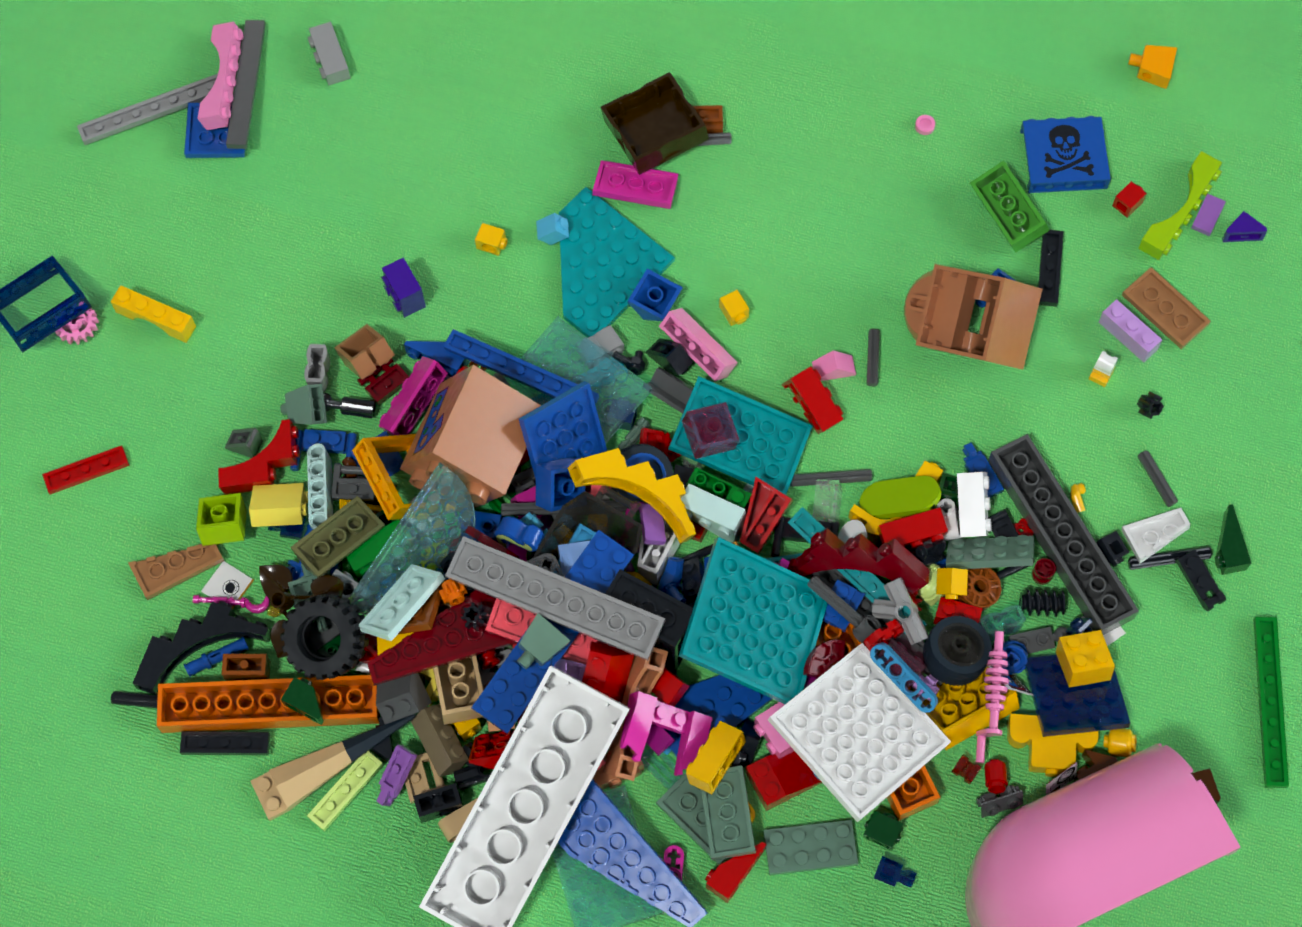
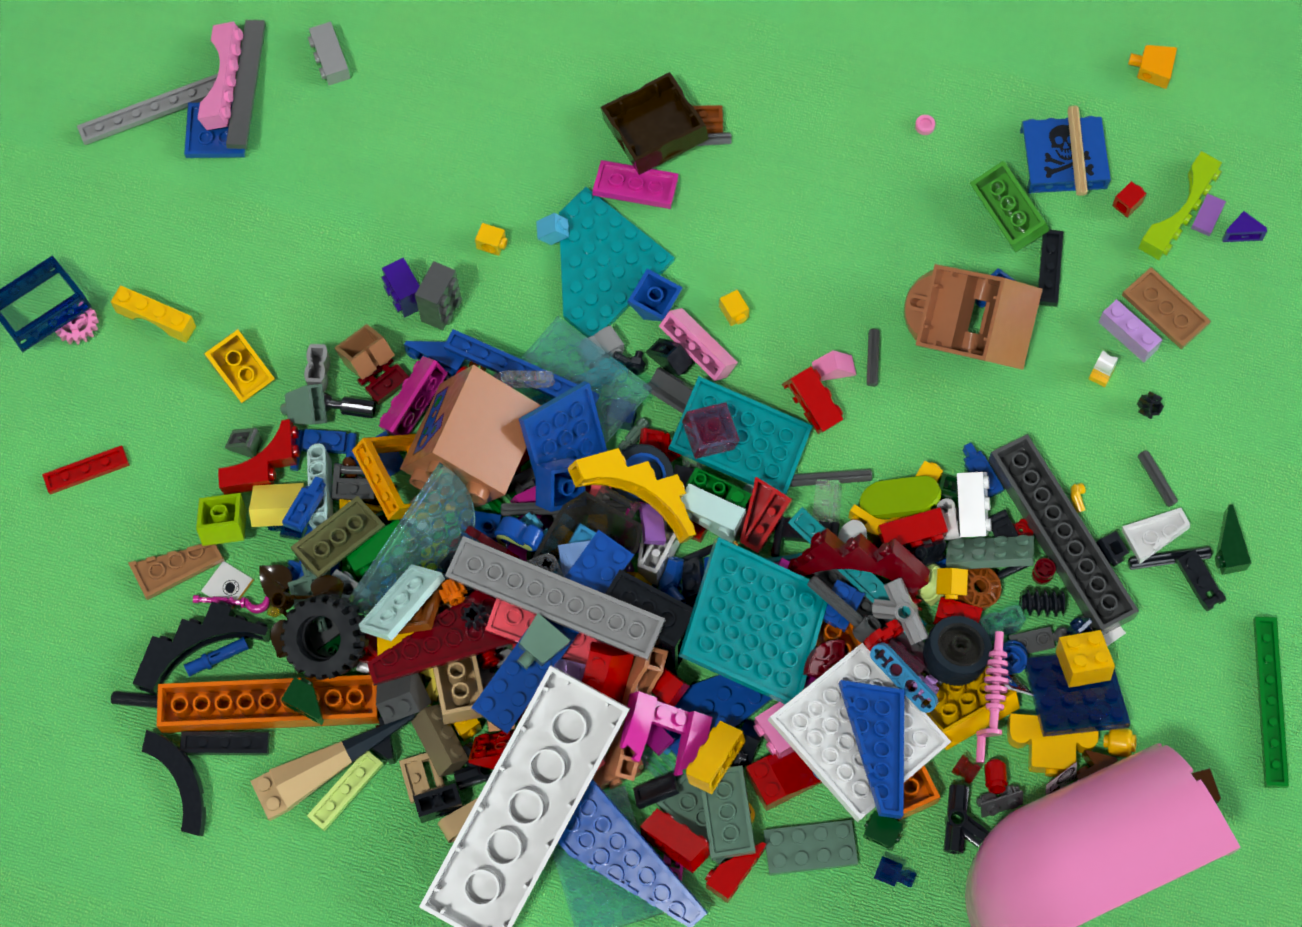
dark orange brick [221,654,271,681] -> none
medium lavender hinge [377,744,417,806] -> none
none -> black tile [141,730,206,836]
none -> yellow slope [204,329,275,403]
none -> blue hinge [282,476,326,532]
none -> dark grey brick [415,261,462,331]
none -> clear beam [495,371,555,388]
none -> black tile [633,772,680,809]
none -> red brick [640,809,710,873]
none -> blue wing [838,680,905,819]
none -> black piece [943,784,989,854]
none -> tan axle [1067,106,1088,196]

